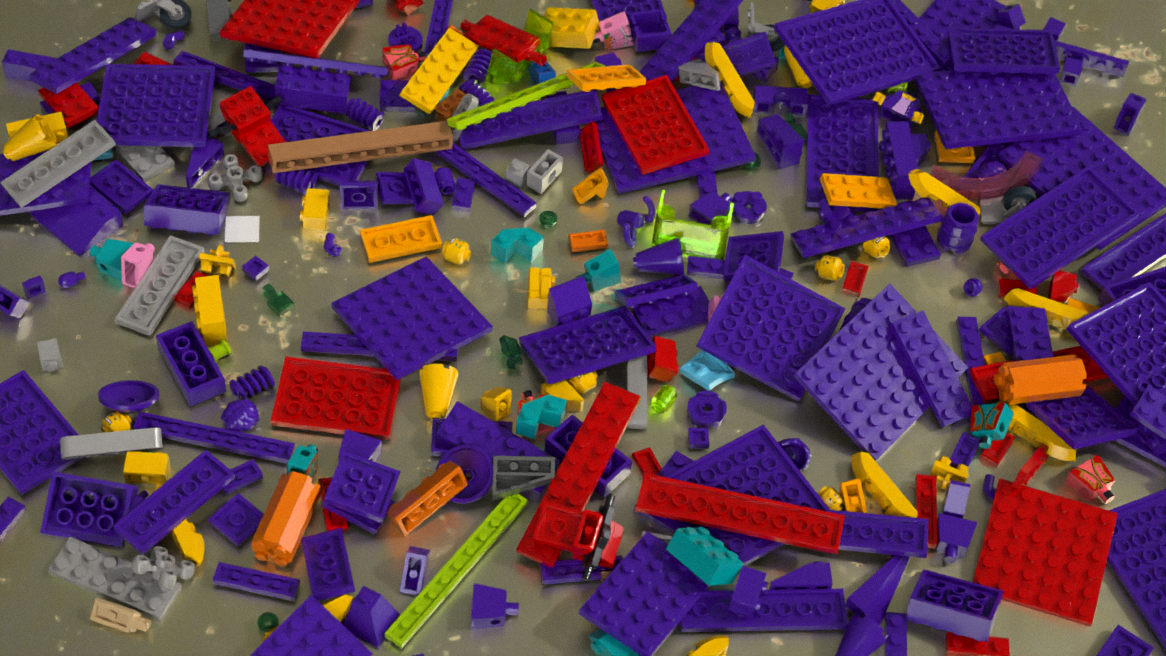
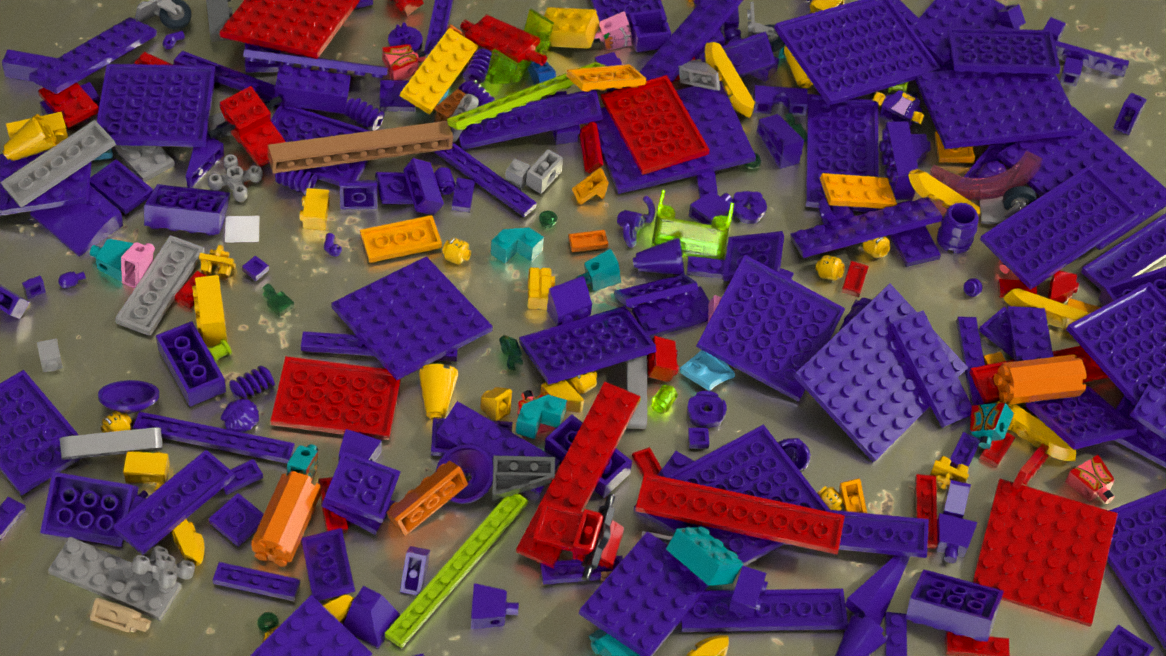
dark purple slope [769,561,833,590] -> none
yellow brick [851,452,918,518] -> none
dark purple arm [983,474,996,501] -> none

